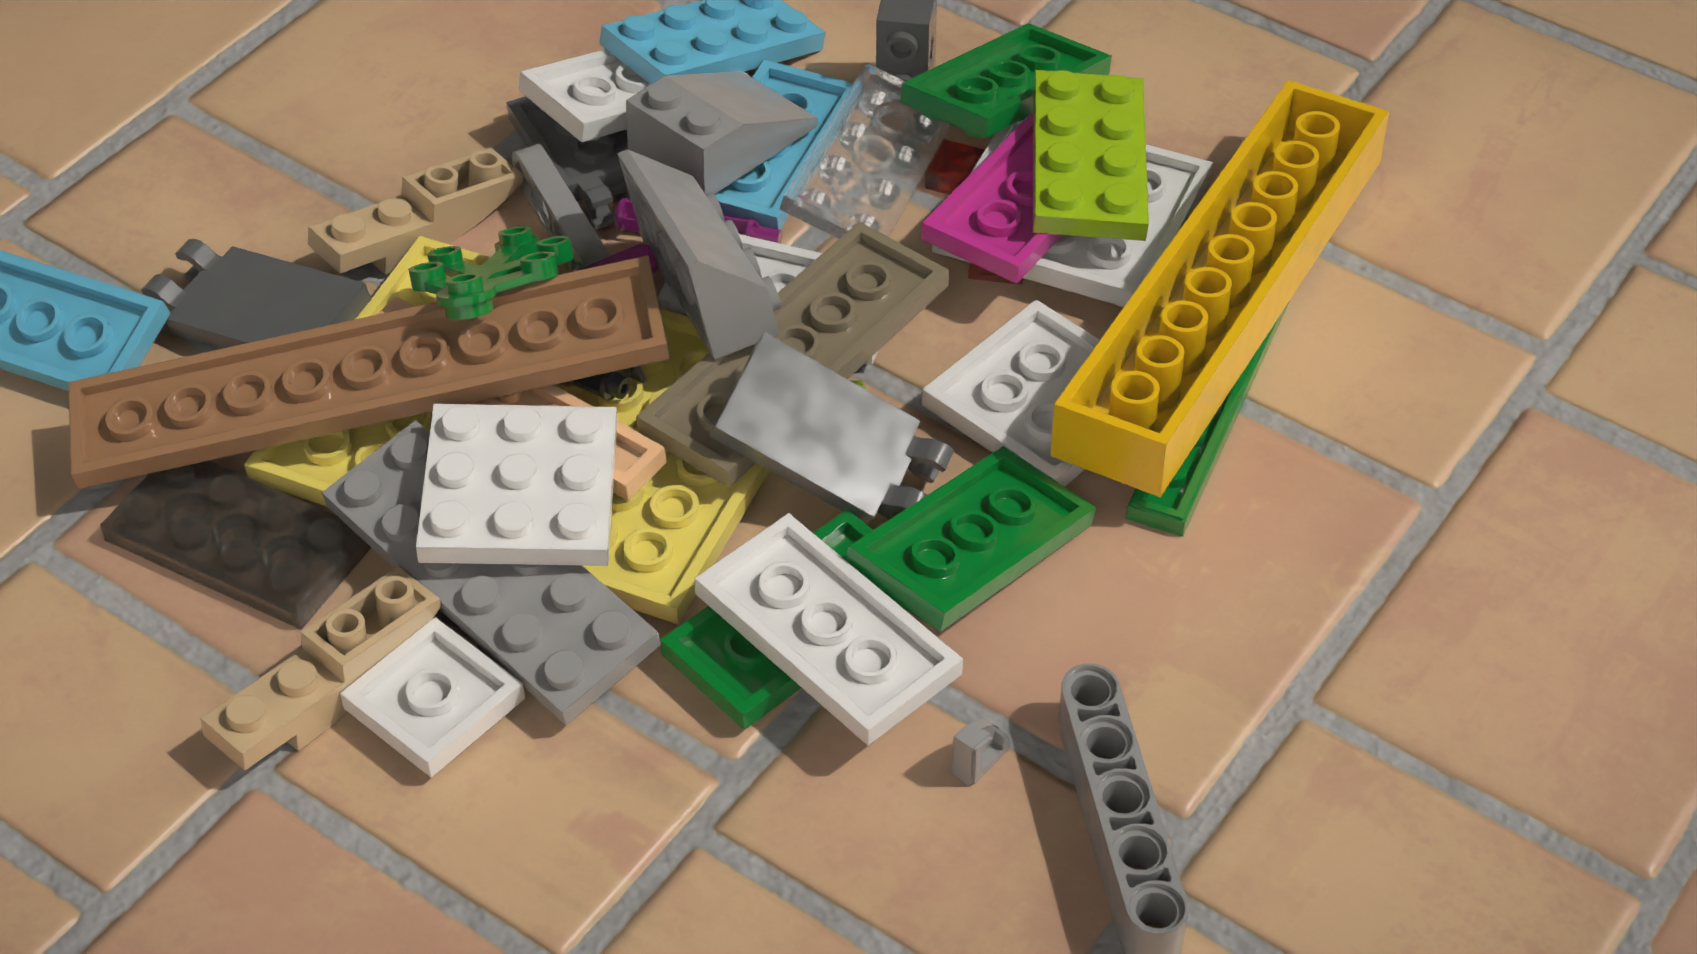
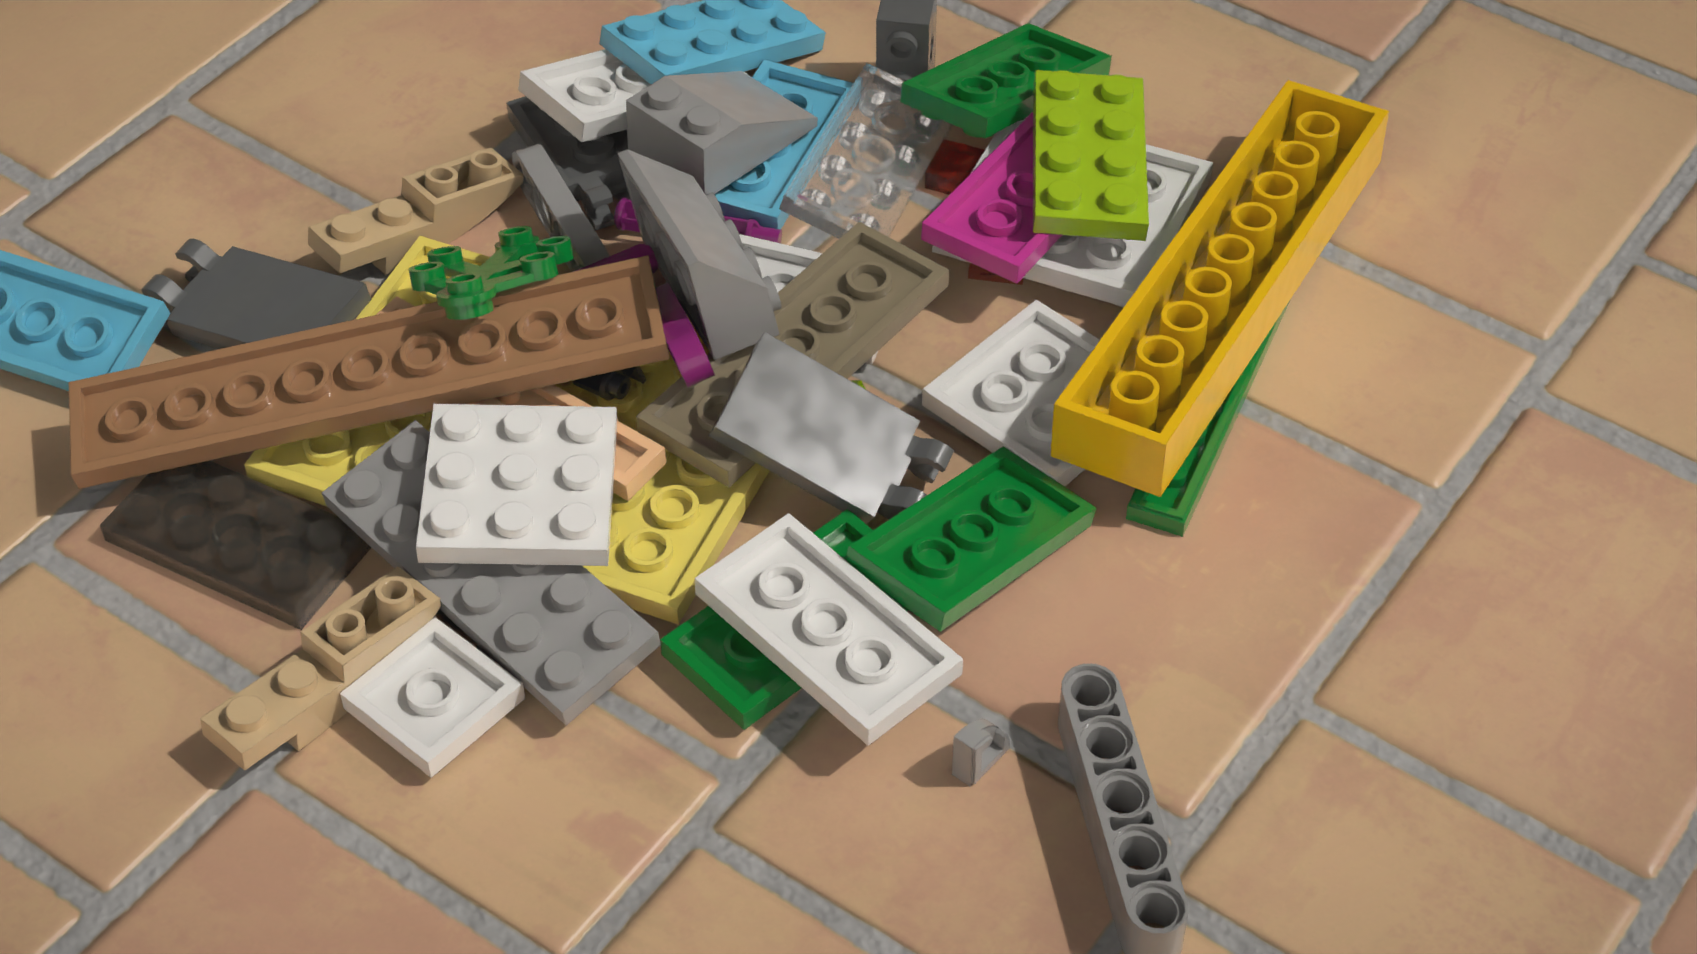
none -> magenta beam [656,282,715,388]

